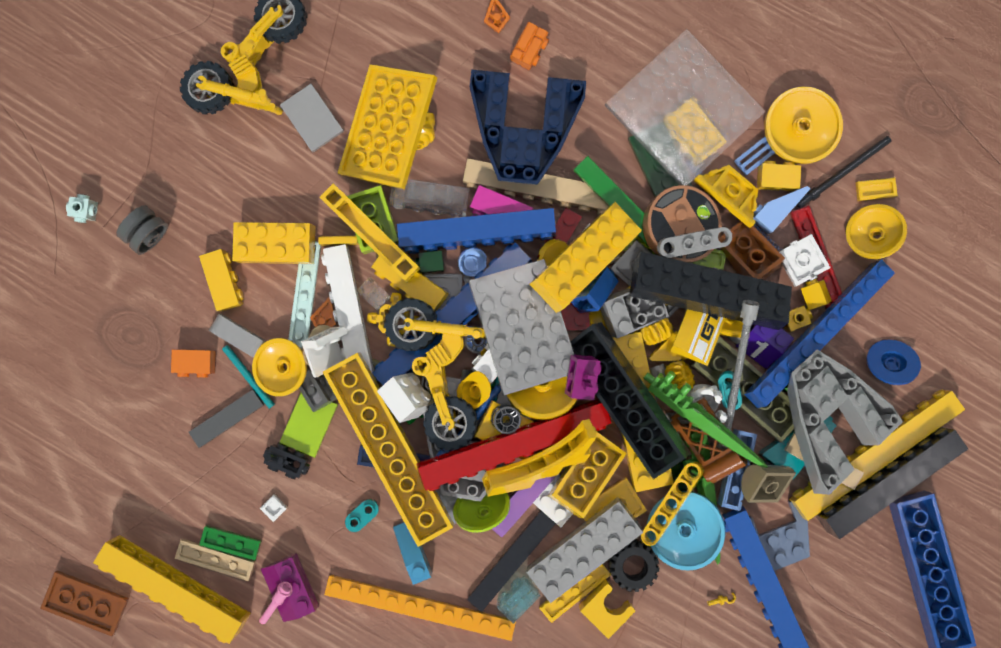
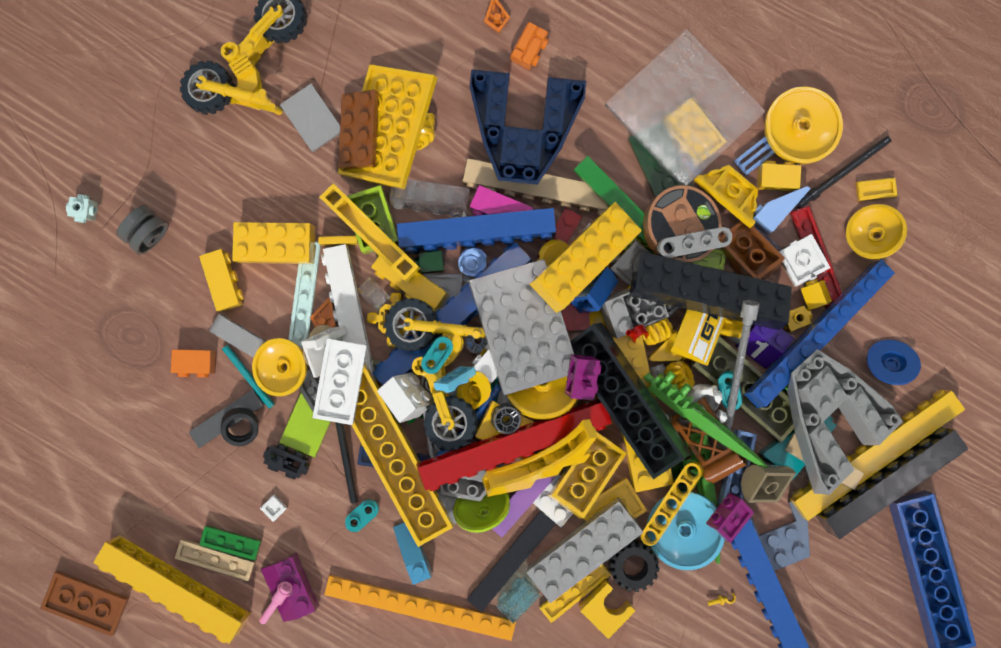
none -> black tyre [221,407,259,447]
none -> white plate [313,339,368,425]
none -> black bar [335,422,358,503]
none -> dark orange plate [338,90,379,170]
none -> teal plate [421,336,453,374]
none -> medium azure plate [433,366,476,393]
none -> red piece [626,325,649,343]
none -> magenta bracket [706,493,754,543]

